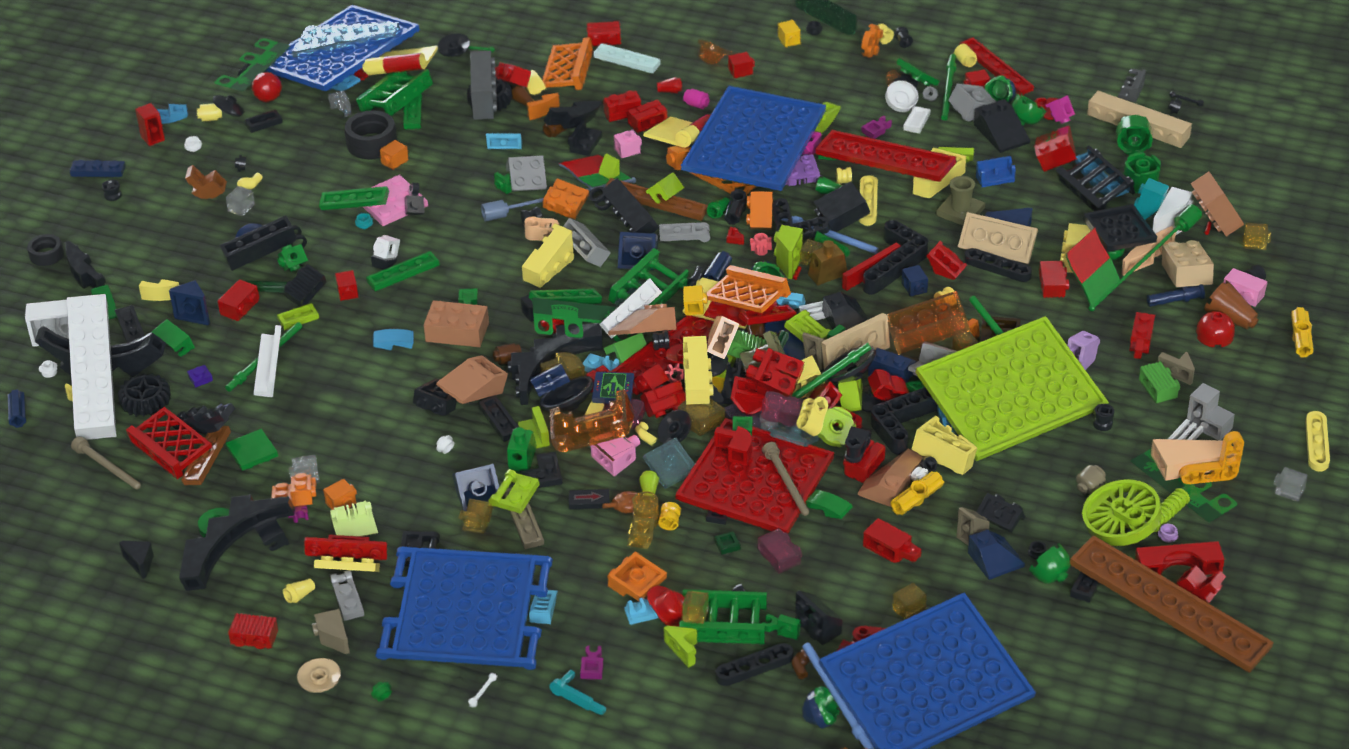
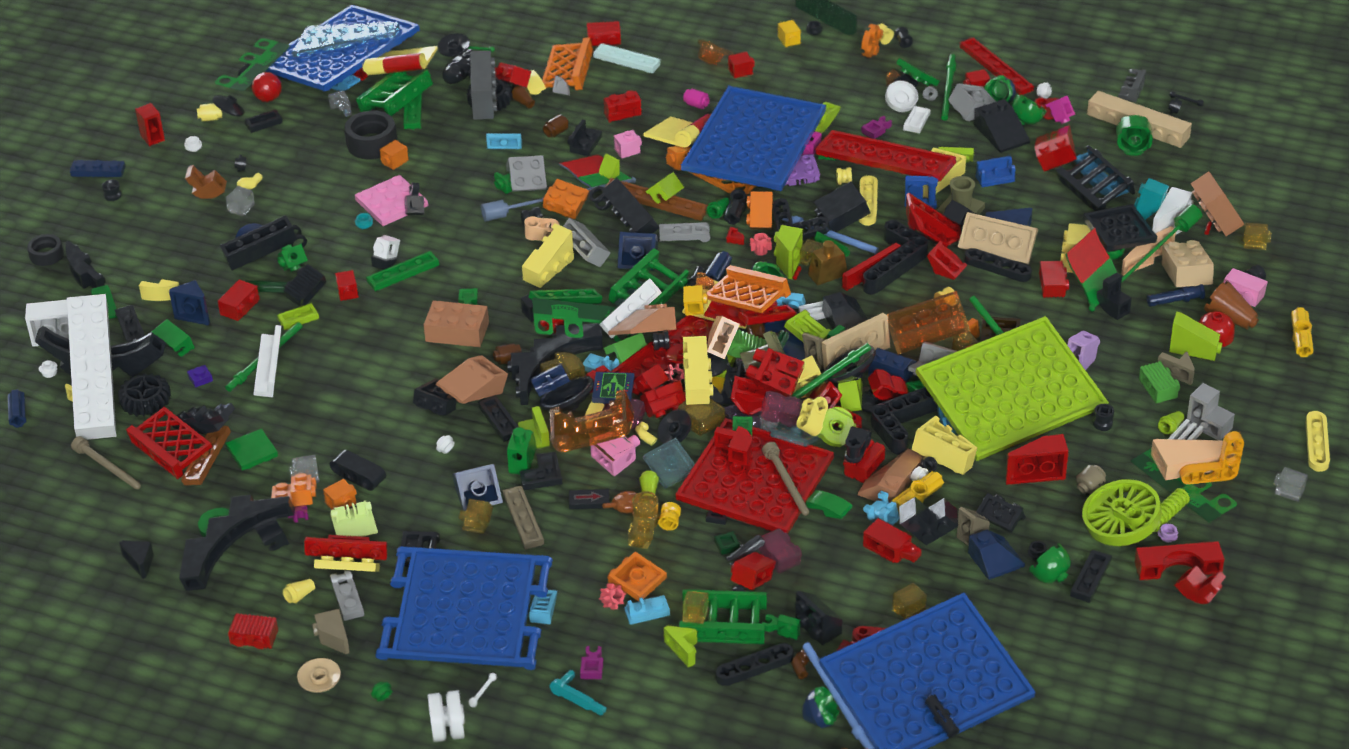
dark azure slope [157,104,188,124] -> none
green plate [319,186,389,210] -> none
dark azure slope [373,329,414,350] -> none
lime plate [489,469,540,514] -> none
orange slope [527,93,560,120] -> none
black slope [544,100,602,129] -> none
red brick [627,100,667,133] -> none
red piece [647,586,687,627] -> none
red cone [657,77,682,93] -> none
green cone [815,177,842,194] -> none
dark blue brick [902,265,928,297] -> none
light yellow brick [954,44,977,67] -> none
dark orange plate [1070,535,1274,673] -> none
green brick [1124,152,1161,193] -> none
red hinge [1129,312,1155,359] -> none
none -> black beam [329,450,387,491]
none -> white wheel [428,690,465,742]
none -> black animal [442,49,472,84]
none -> light grey tile [552,76,570,96]
none -> coral gear [599,583,626,610]
none -> clear orange tile [696,272,714,290]
none -> black axle [726,534,765,566]
none -> red brick [731,552,776,590]
none -> medium azure piece [863,491,900,526]
none -> black brick [899,497,958,546]
none -> blue plate [905,176,938,209]
none -> red wedge [906,193,961,247]
none -> black pin [924,695,960,738]
none -> black brick [943,200,975,227]
none -> red slope [1005,434,1069,485]
none -> white plate [1037,82,1052,99]
none -> black brick [1097,273,1132,320]
none -> lime cone [1158,411,1185,434]
none -> lime slope [1169,311,1223,361]

